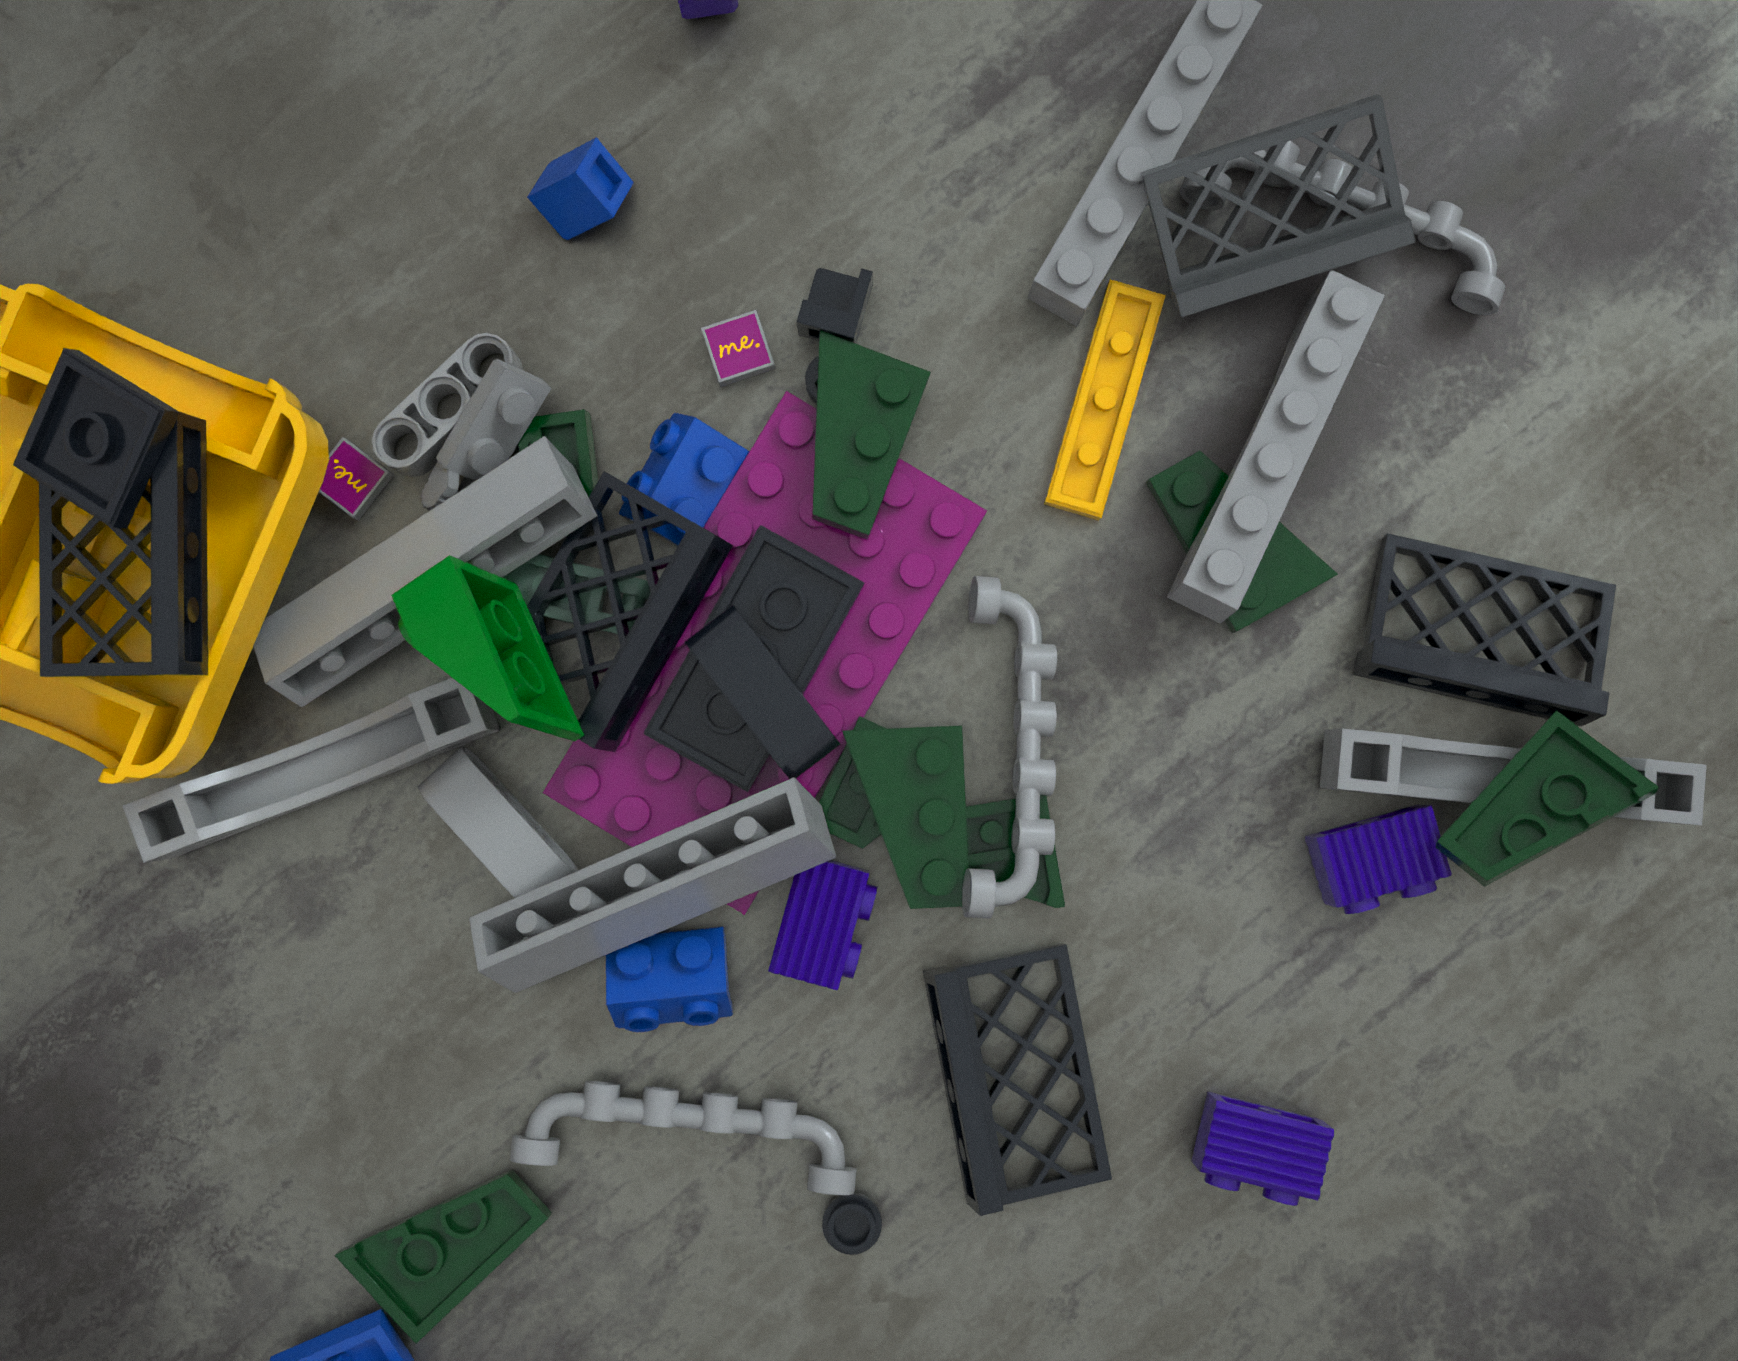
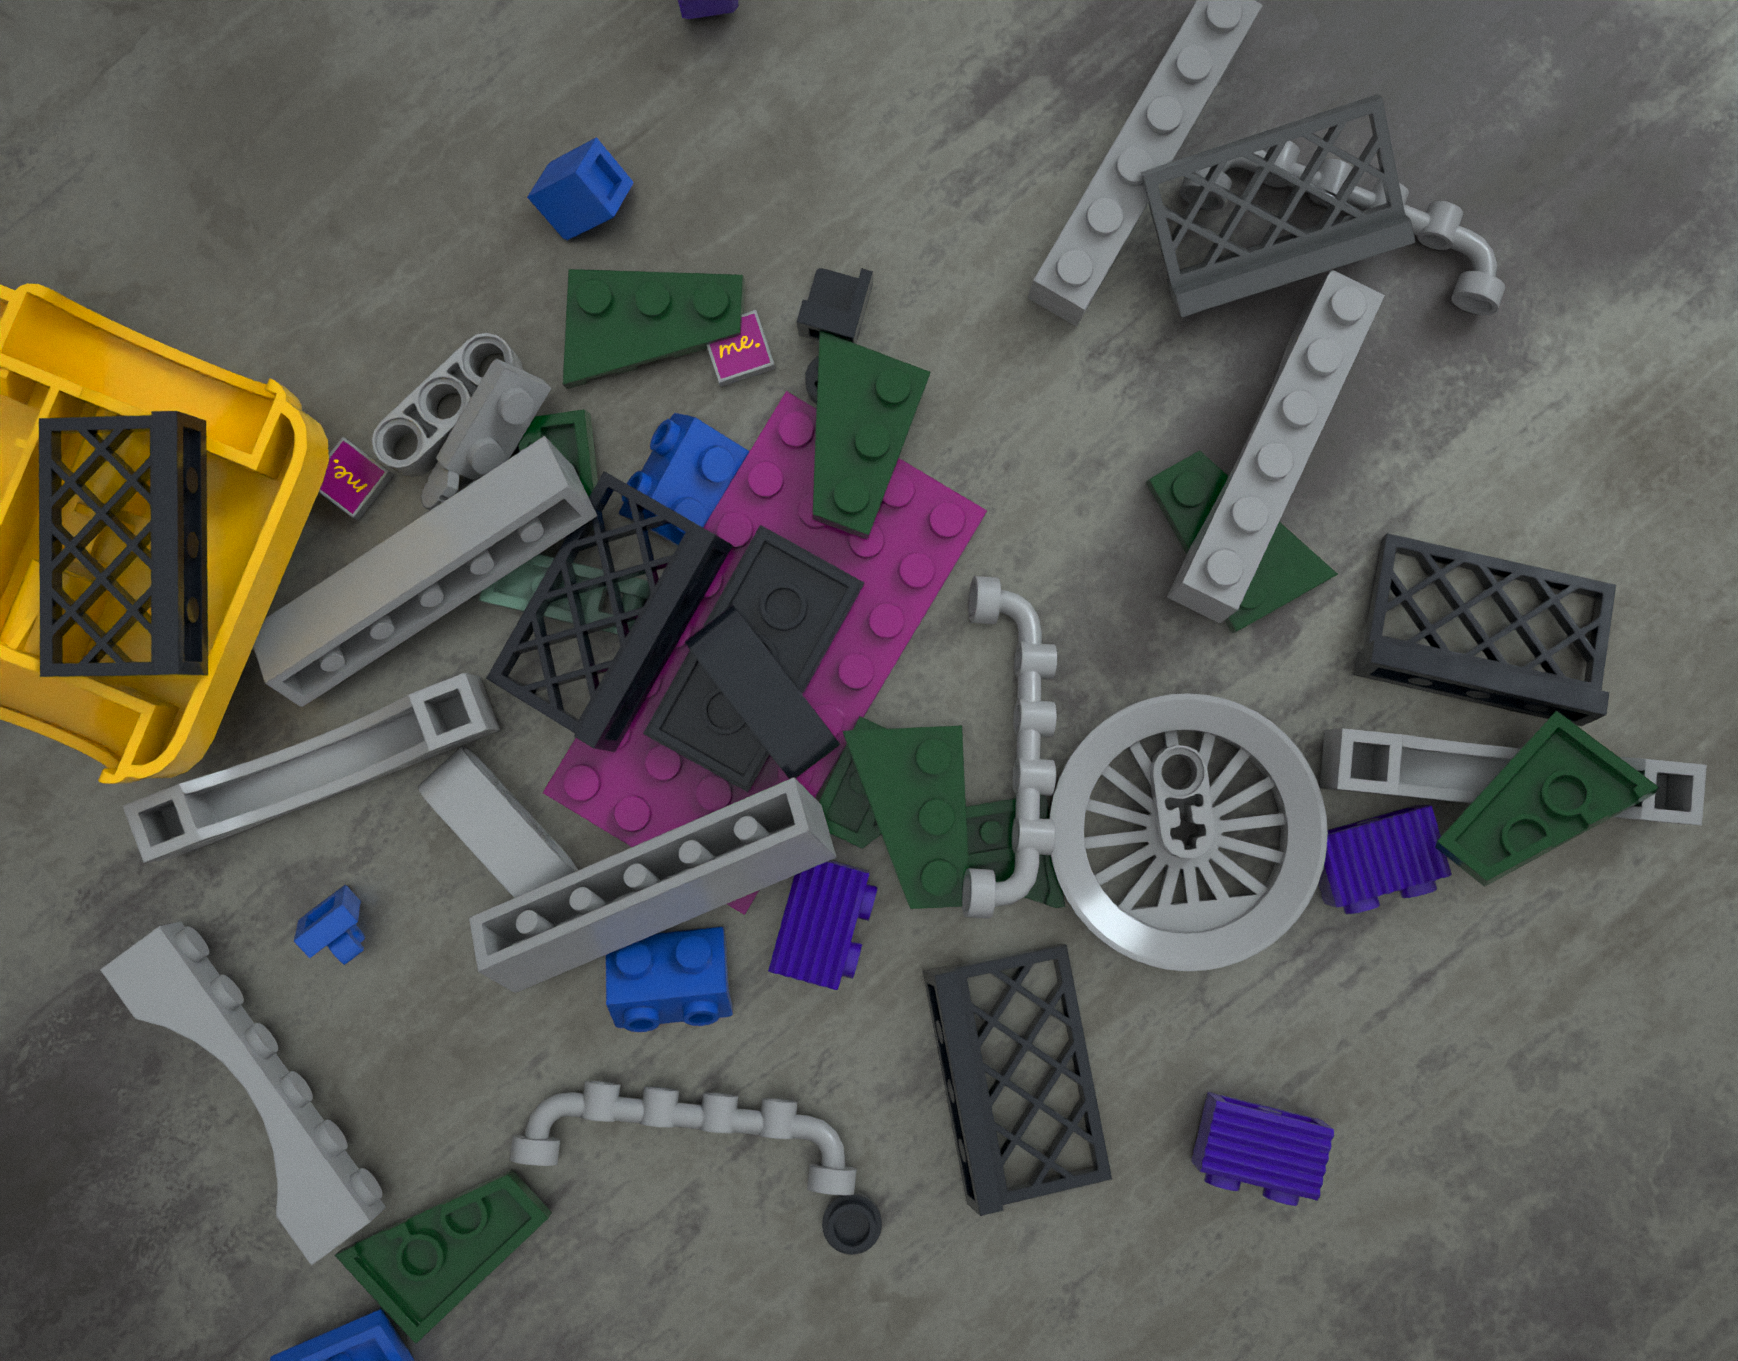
black plate [13,348,180,528] -> none
green slope [391,555,584,742] -> none
yellow tile [1044,279,1166,520] -> none
none -> light grey arch [100,922,386,1266]
none -> blue tile [294,884,365,965]
none -> dark green wing [563,269,745,389]
none -> light grey piece [1049,693,1328,971]

